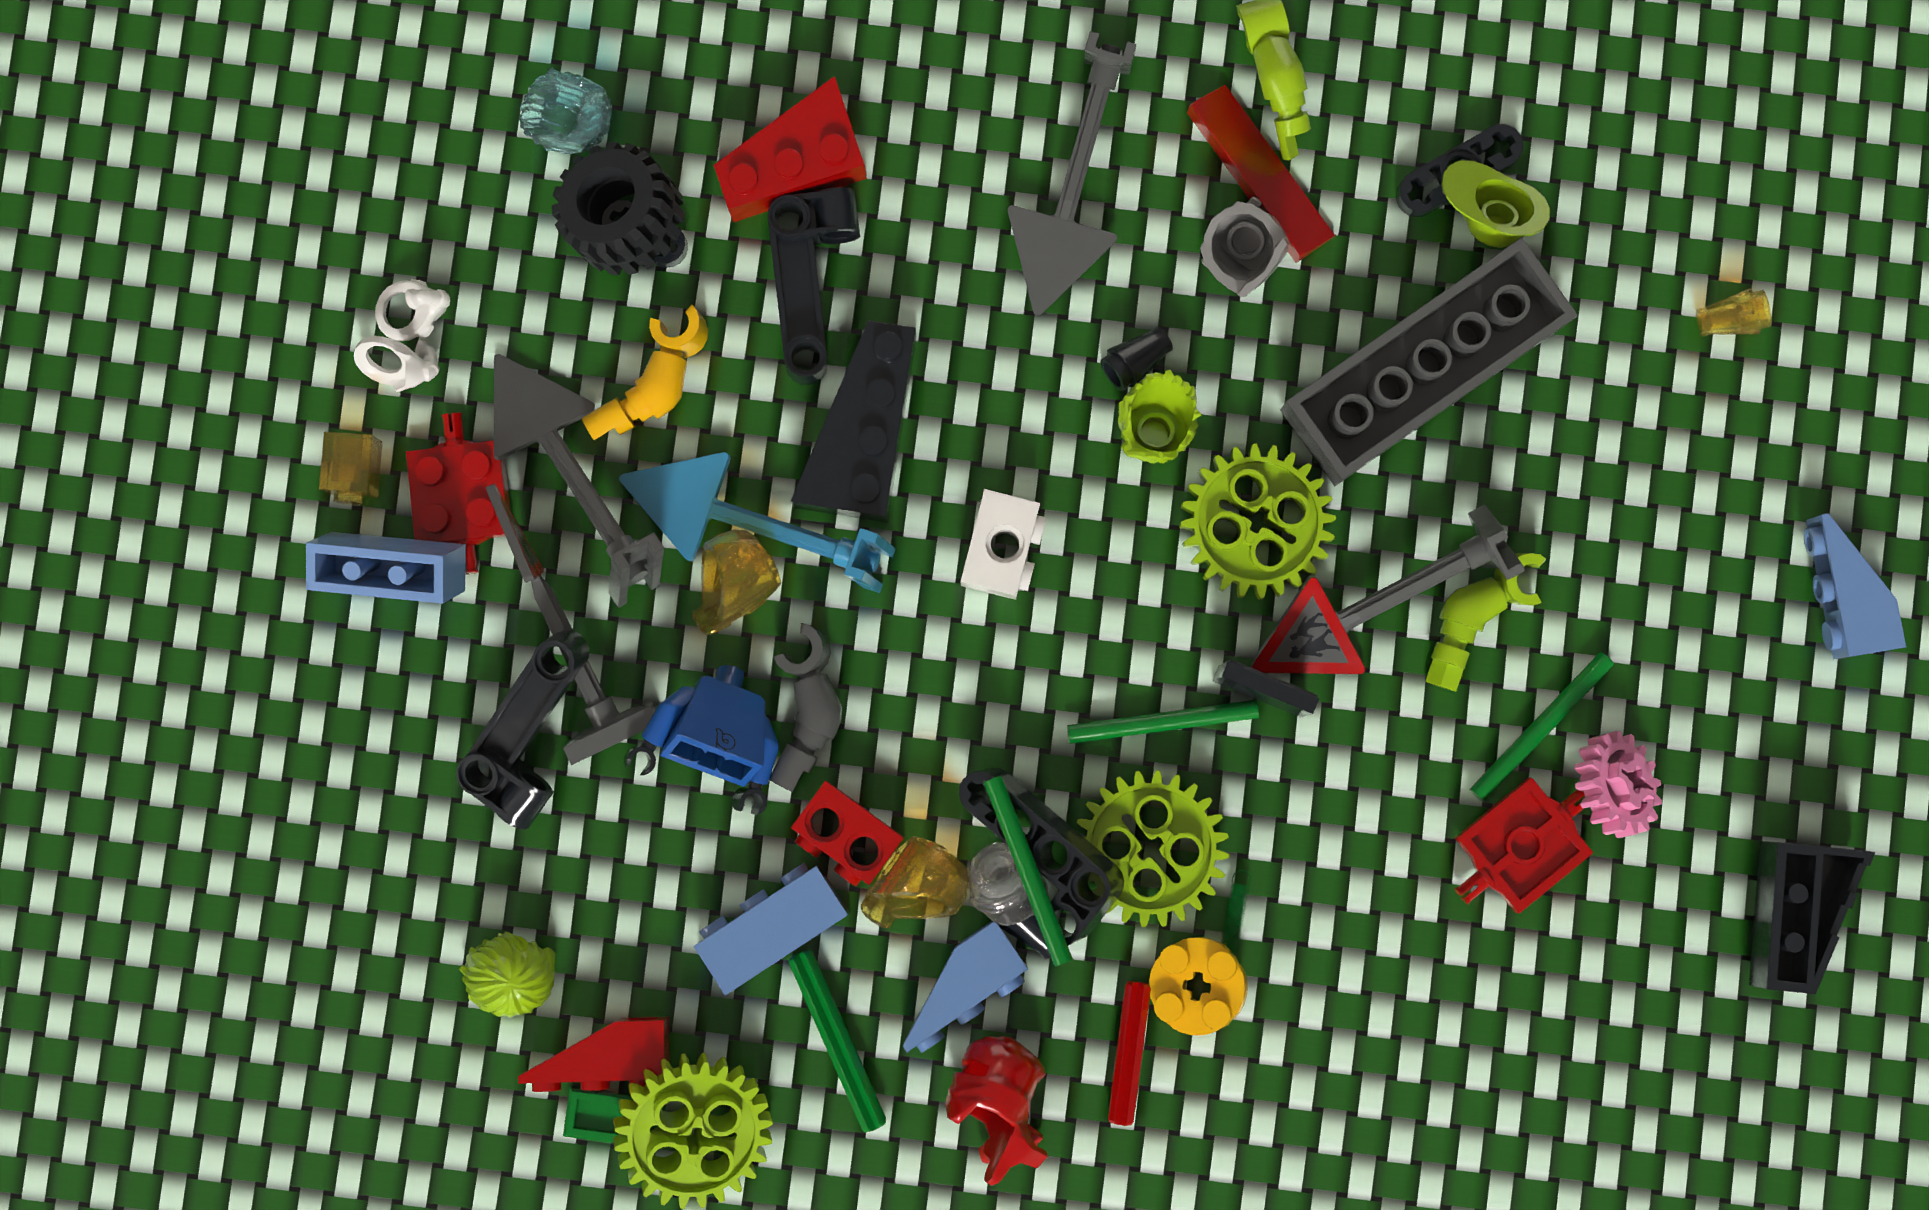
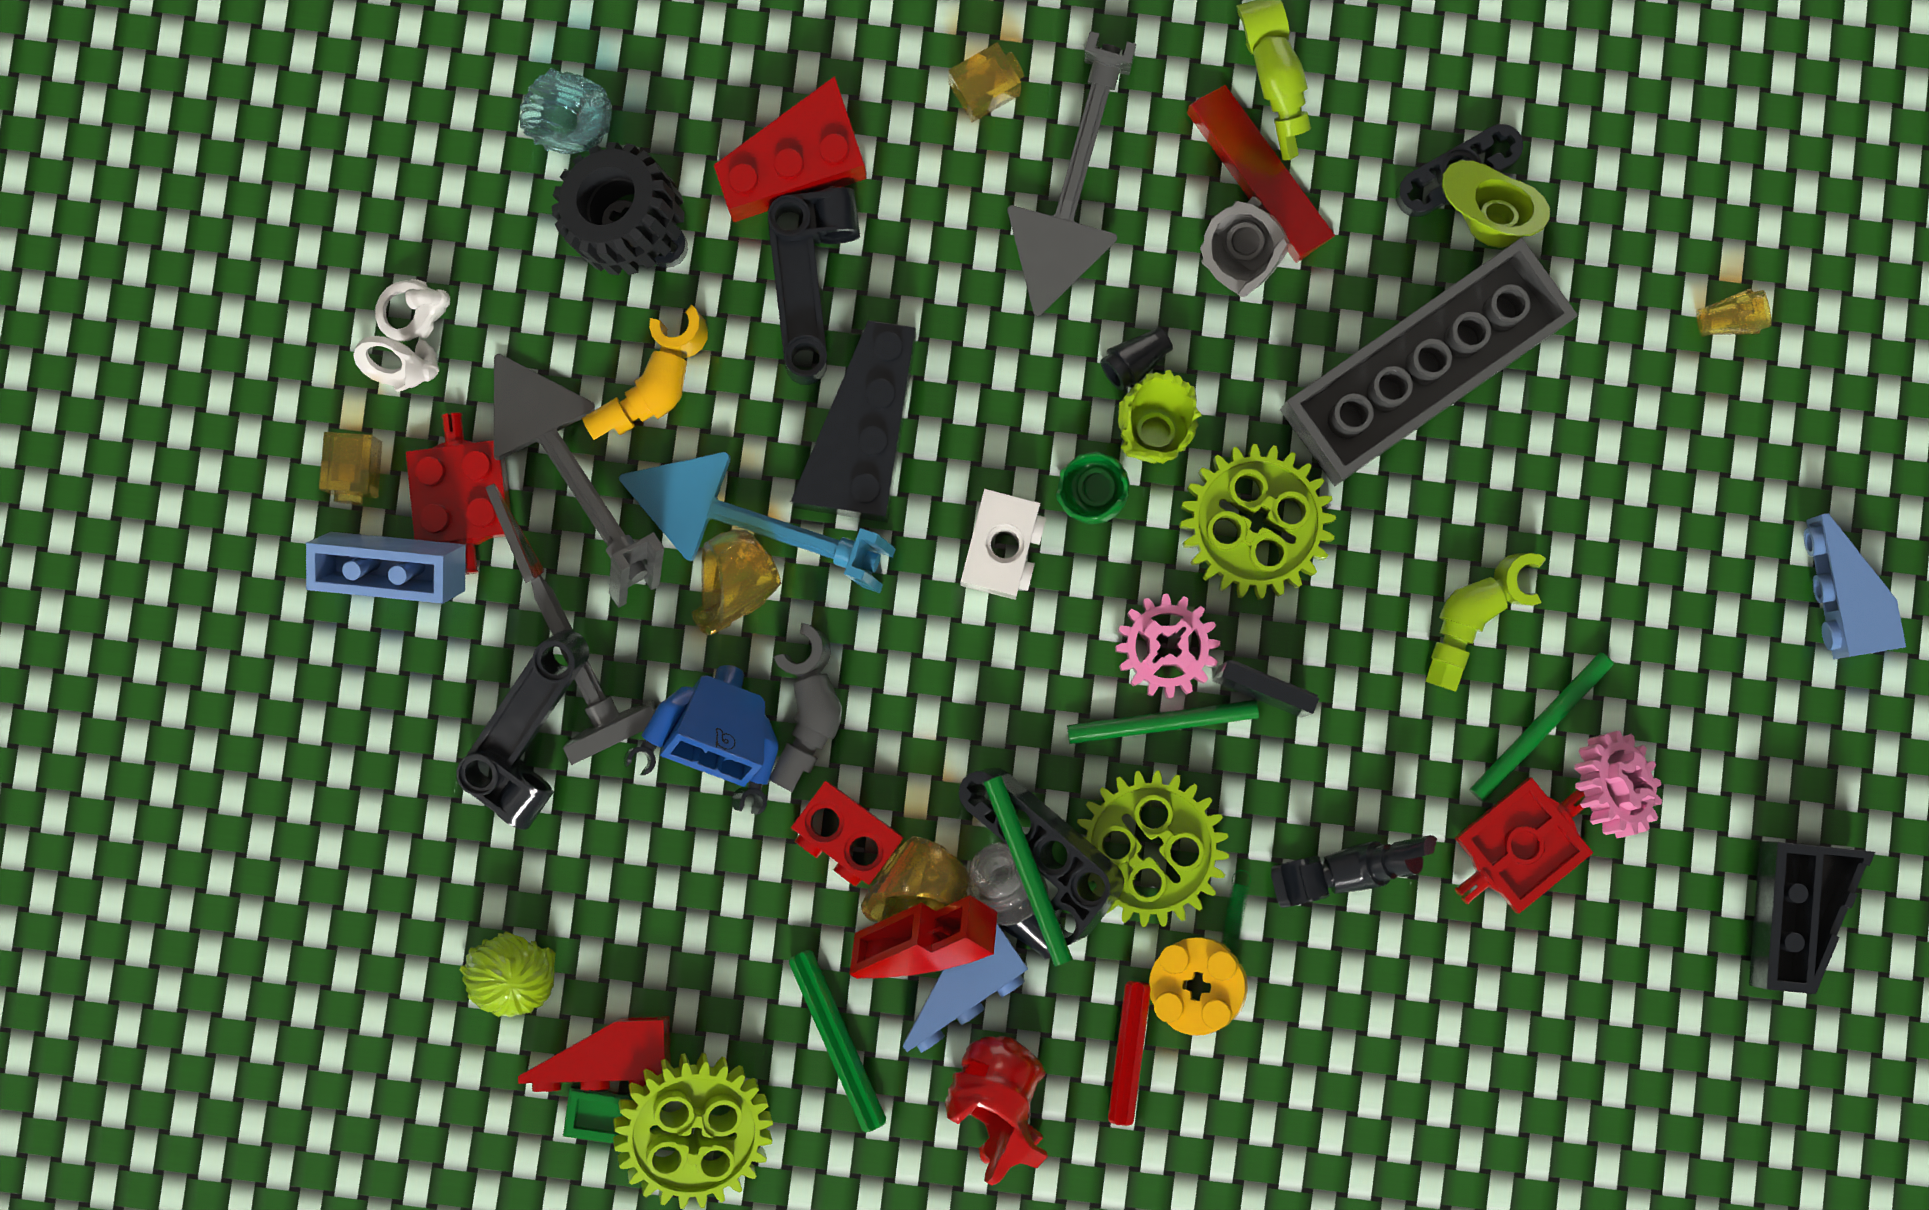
medium blue brick [694,863,850,995] -> none
dark grey piece [1250,504,1525,674] -> none
none -> red slope [849,895,998,979]
none -> clear yellow brick [948,42,1024,123]
none -> green hair [1056,451,1130,524]
none -> bright pink gear [1115,594,1220,699]
none -> black piece [1271,835,1437,908]

